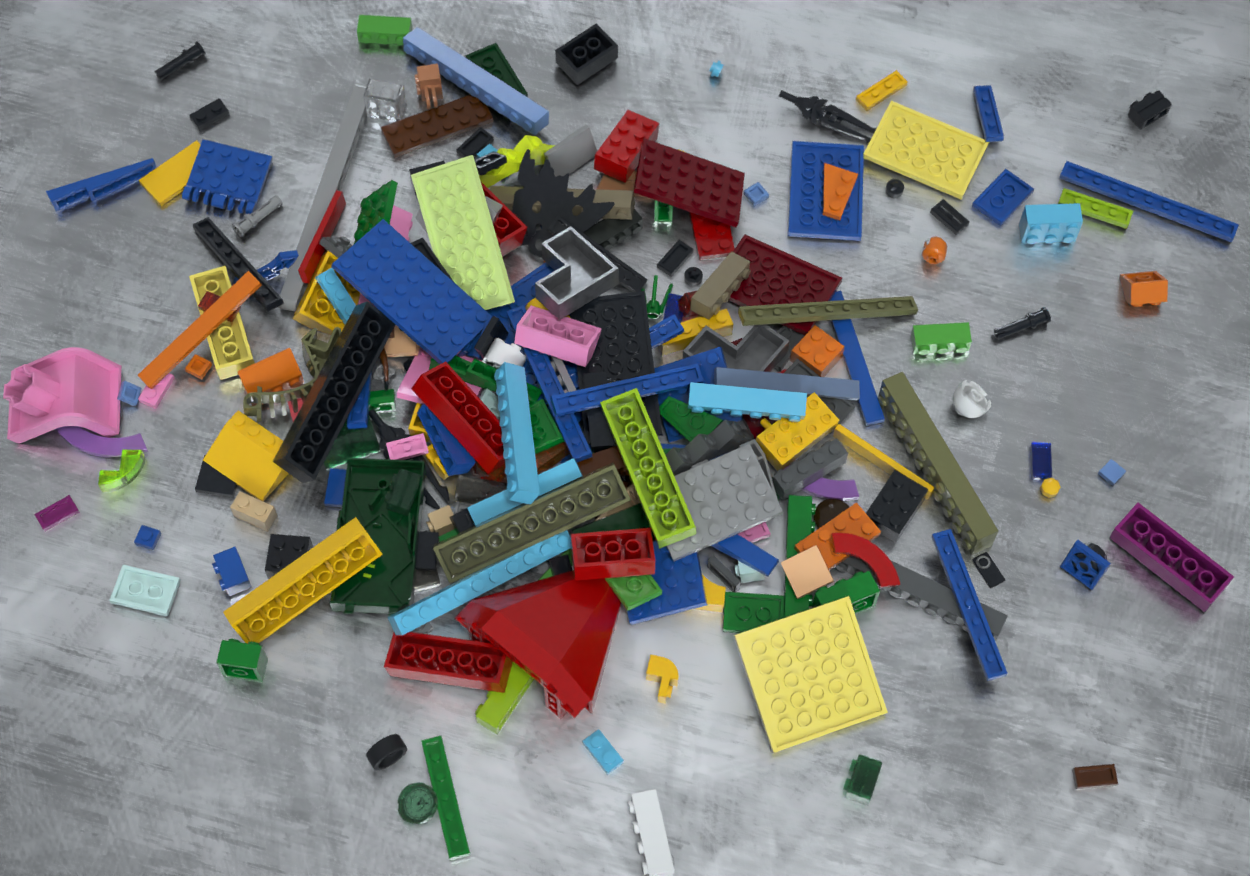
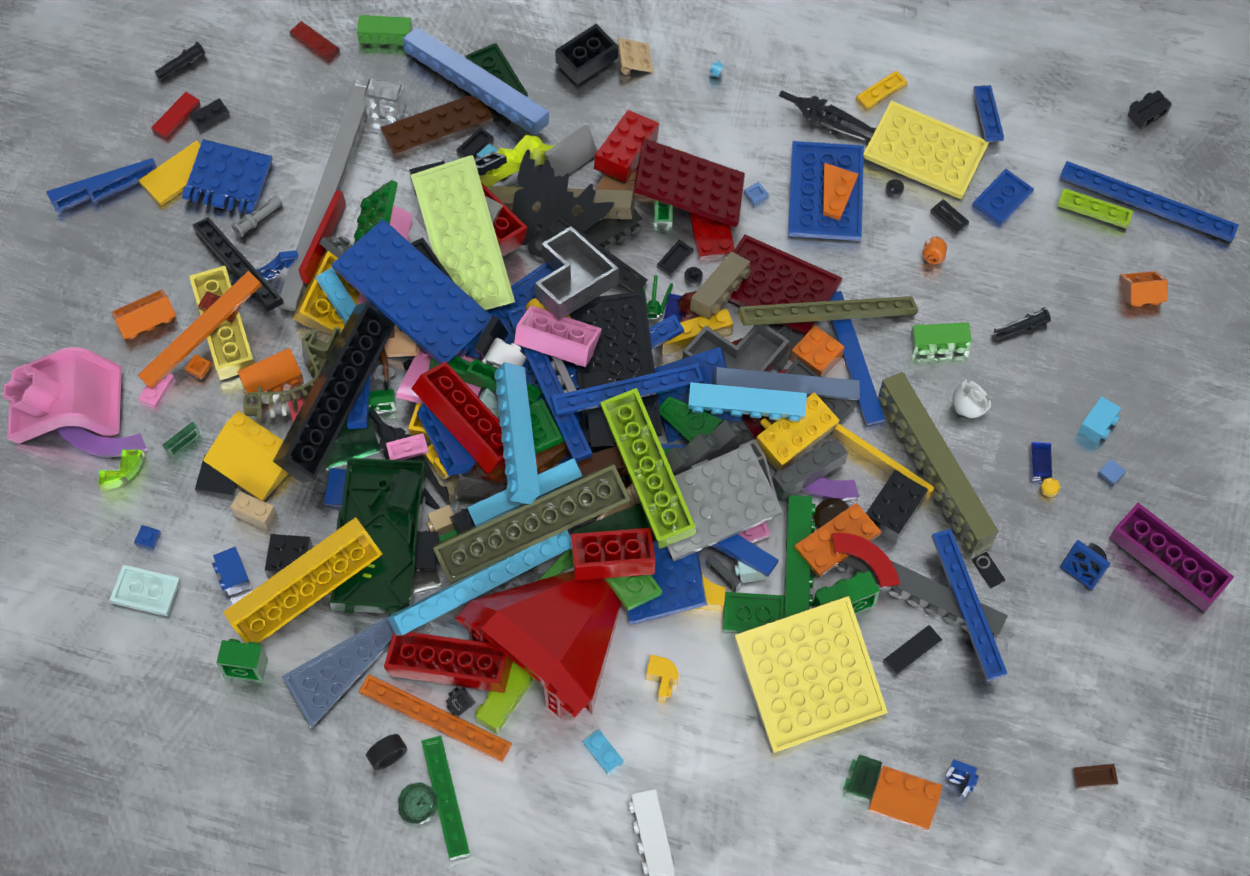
magenta tile [34,495,80,532] -> none
medium blue tile [117,381,142,406] -> none
nougat brick [414,64,443,109] -> none
black tile [548,554,572,576] -> none
light nougat tile [781,545,834,599] -> none
medium azure brick [1019,203,1083,244] -> none
none -> orange slope [111,289,176,339]
none -> red tile [151,91,200,139]
none -> clear green tile [162,421,200,457]
none -> sand blue wing [282,617,394,728]
none -> clear red tile [289,21,340,62]
none -> orange tile [359,674,512,763]
none -> black brick [446,687,476,717]
none -> tan hinge [617,38,653,75]
none -> orange slope [869,765,943,831]
none -> black tile [883,625,943,676]
none -> blue bracket [945,759,979,796]
none -> medium azure brick [1078,396,1121,444]

